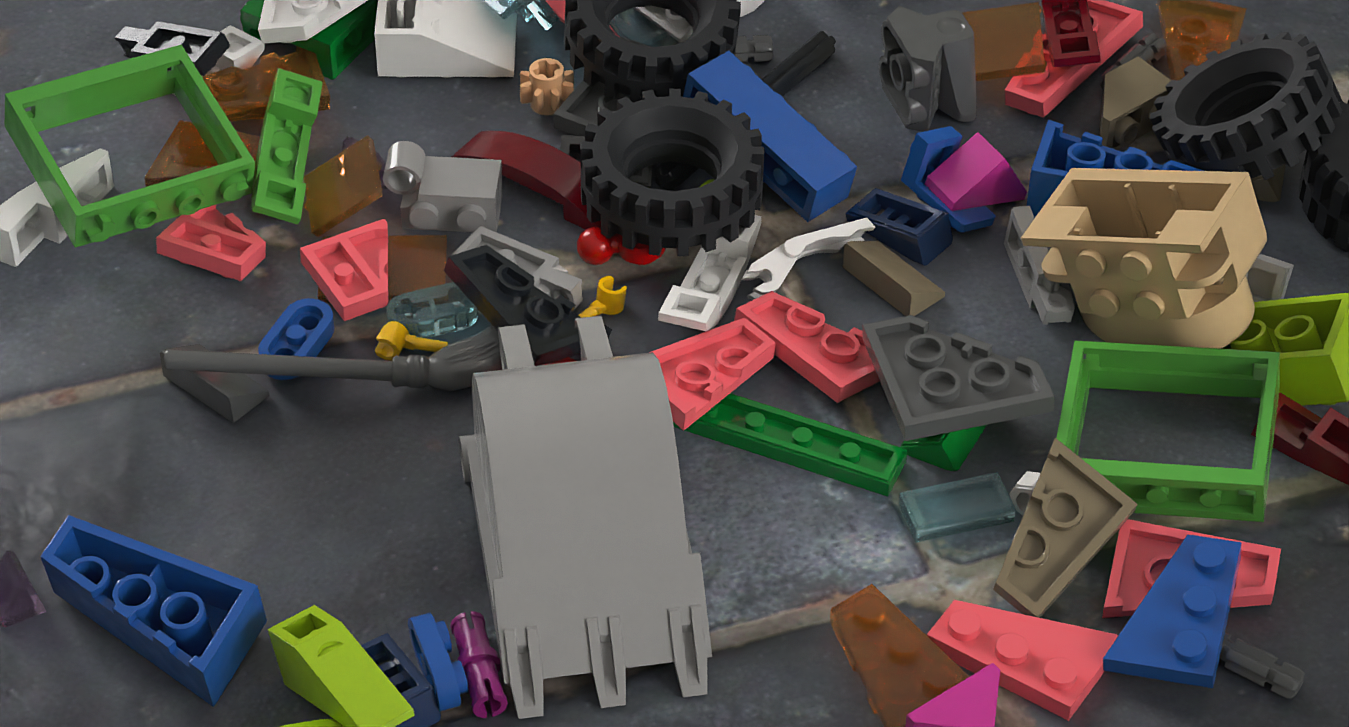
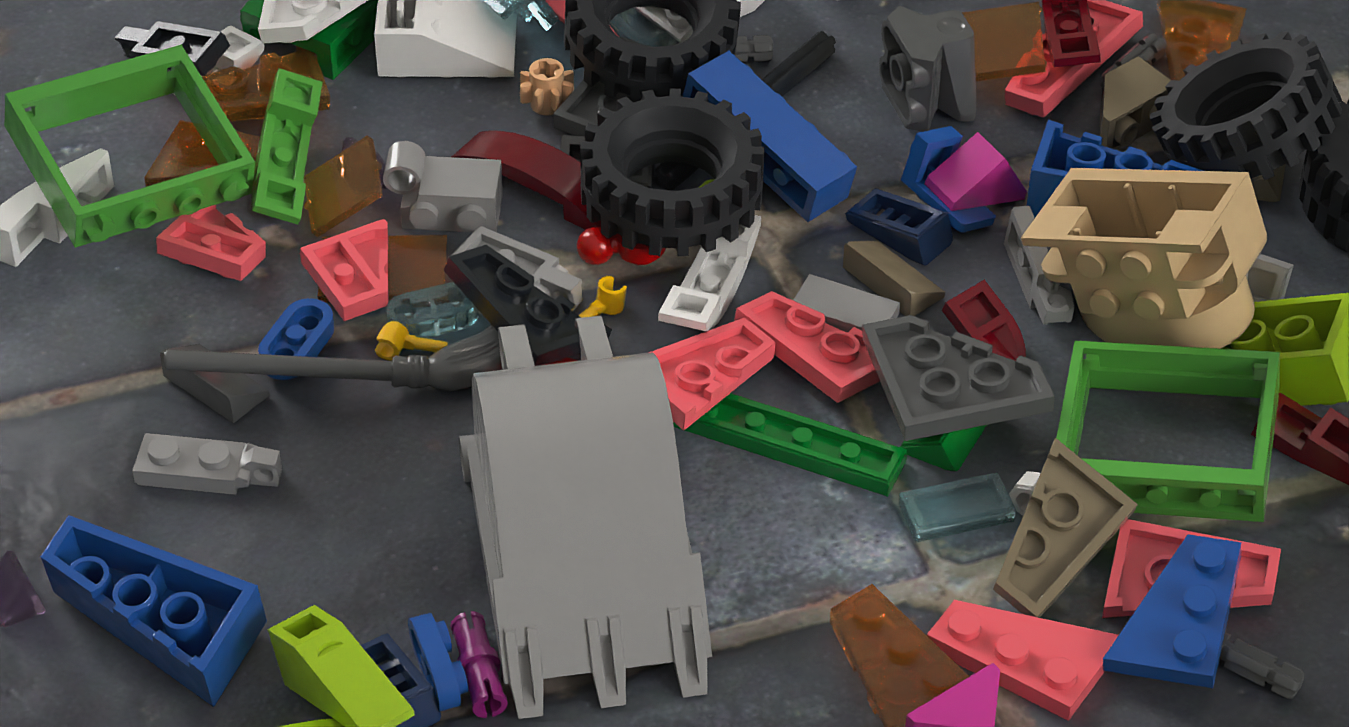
white arm [741,218,876,300] -> none
none -> light grey hinge [132,433,282,495]
none -> light grey tile [793,274,900,332]
none -> dark red plate [941,279,1026,361]

